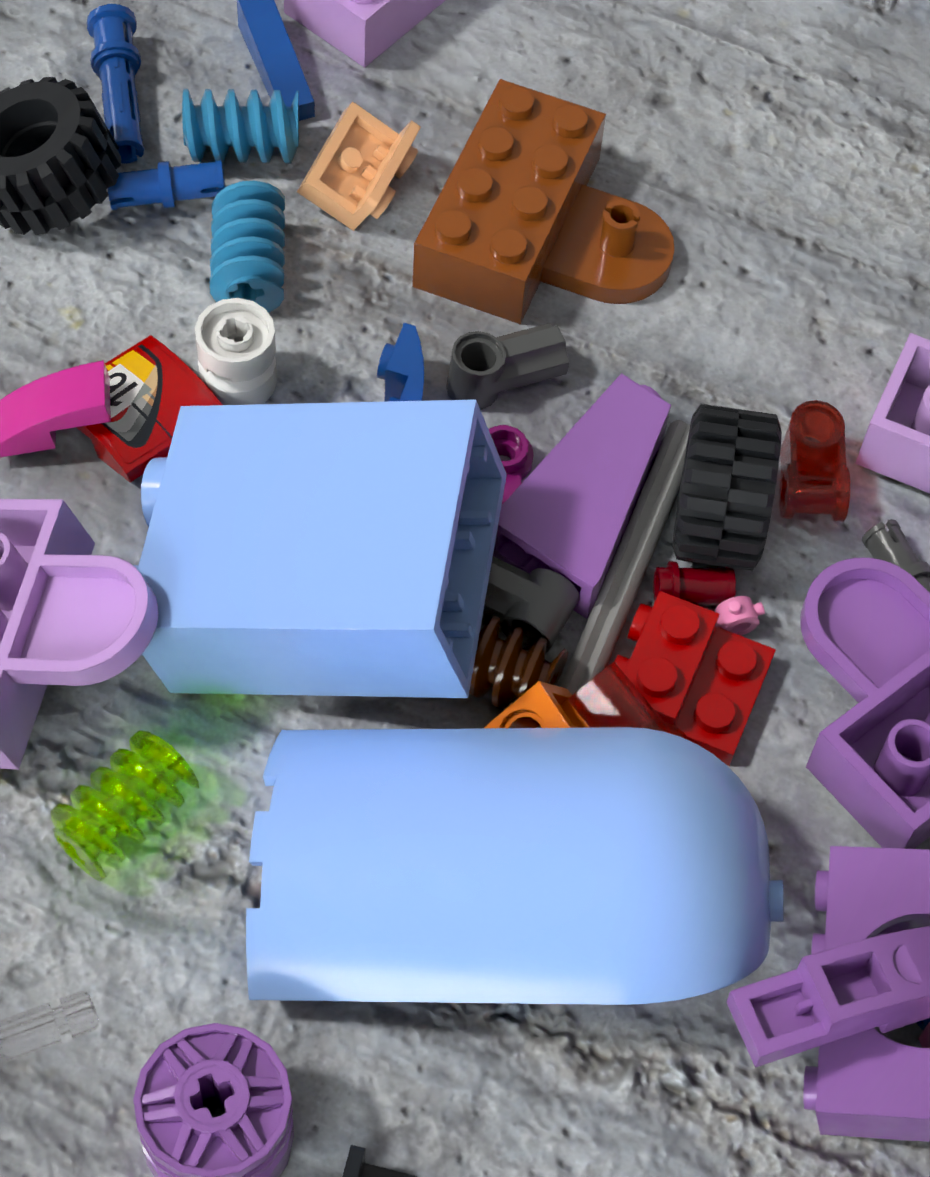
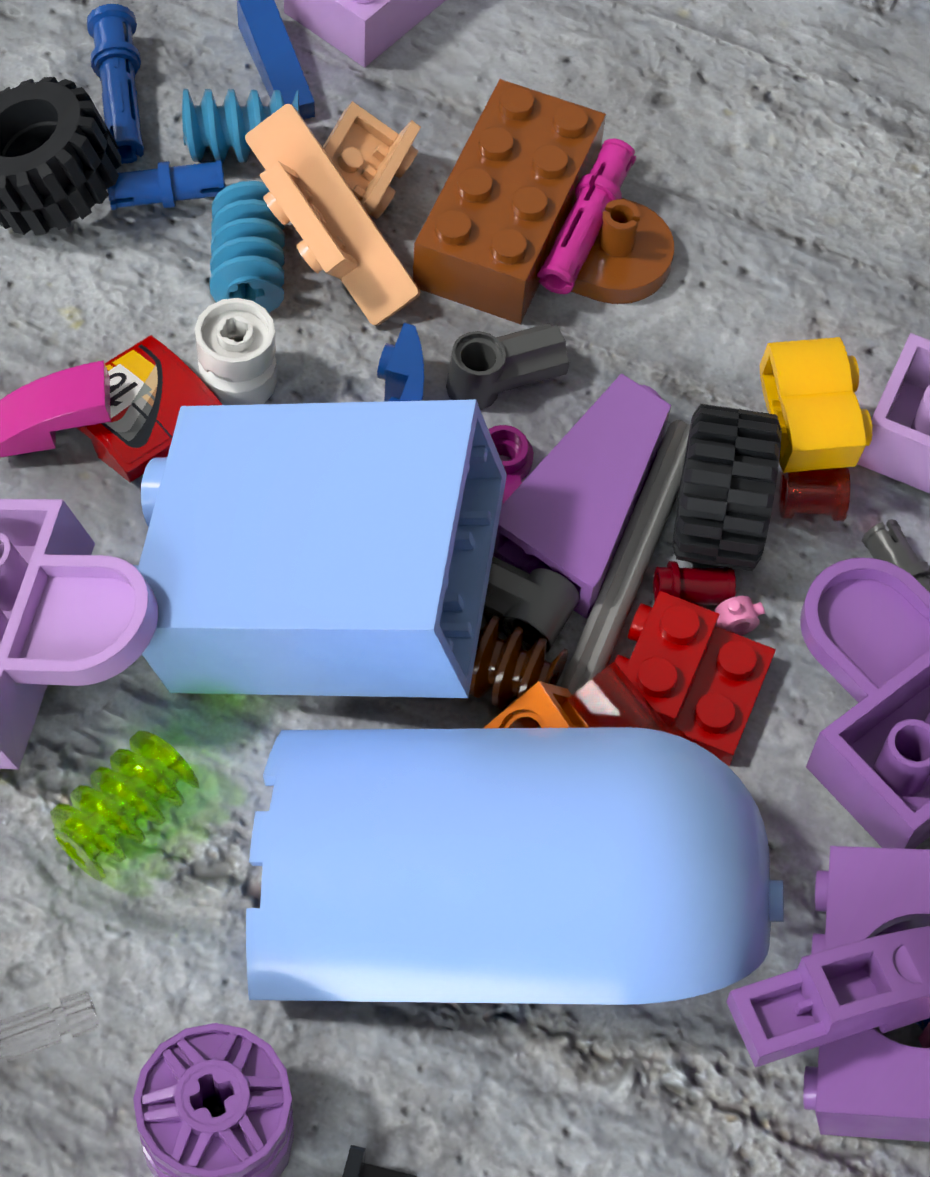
none -> light nougat bracket [245,104,421,326]
none -> dark pink pin [537,139,636,294]
none -> yellow brick [759,337,872,473]

